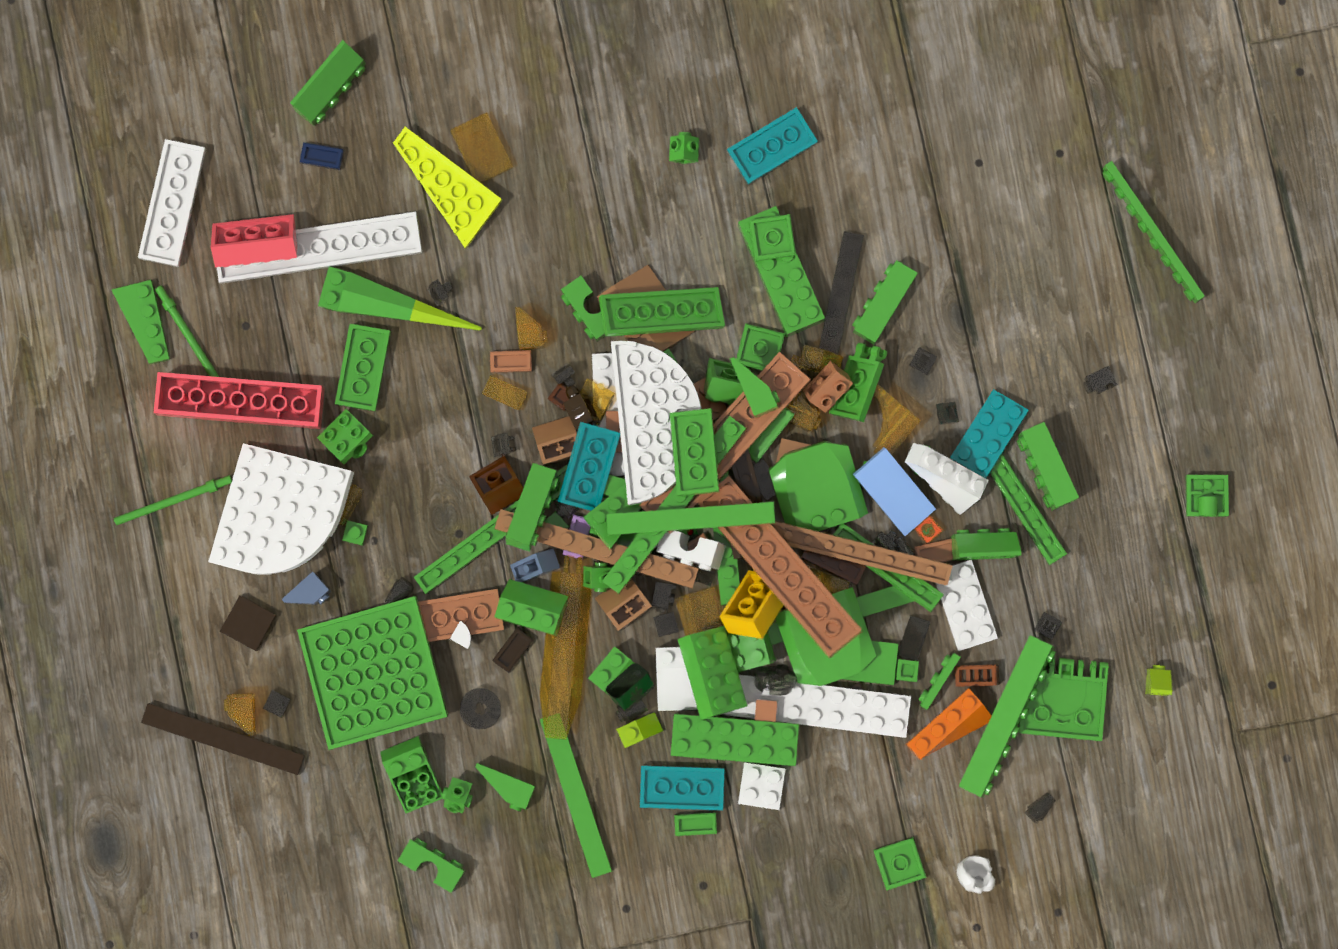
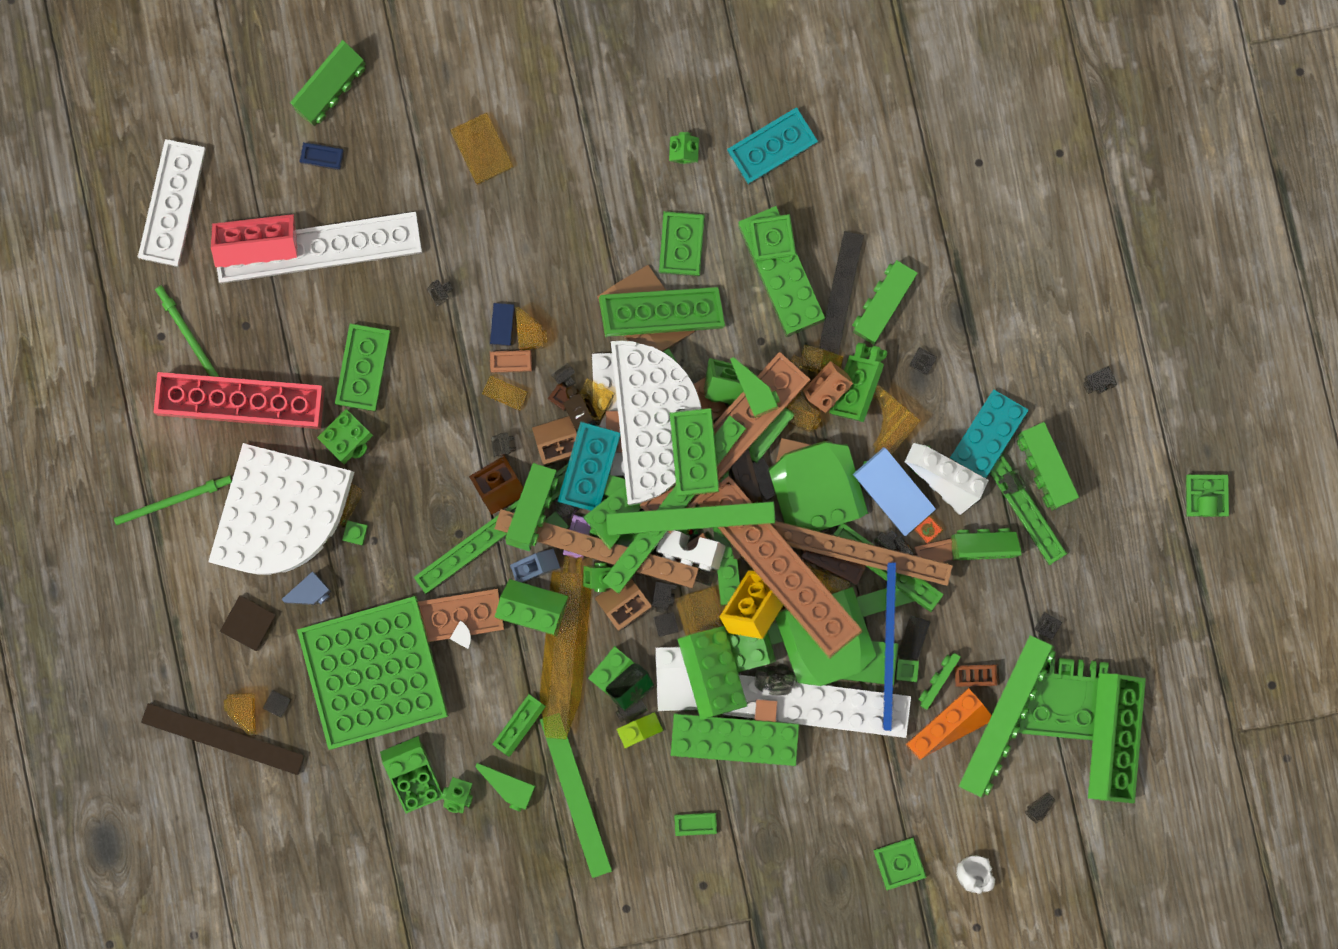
bright green wing [111,280,170,364] -> none
bright green plate [318,266,482,331] -> none
clear smoke cone [385,577,414,604] -> none
neon yellow wing [393,127,502,249] -> none
bright green arch [398,838,466,893] -> none
clear smoke plate [460,688,501,730] -> none
dark brown tile [492,628,533,673] -> none
bright green arch [560,276,605,342] -> none
teal plate [640,766,724,810] -> none
bright green tile [736,324,785,371] -> none
white plate [738,762,785,810] -> none
white plate [935,560,998,651] -> none
clear smoke plate [936,402,959,425] -> none
bright green plate [1103,161,1205,303] -> none
lime slope [1145,665,1172,696] -> none
none -> dark blue tile [490,303,514,346]
none -> bright green plate [492,694,546,757]
none -> bright green tile [659,212,705,276]
none -> blue tile [883,563,896,731]
none -> clear smoke tile [998,469,1026,494]
none -> bright green brick [1088,673,1146,803]

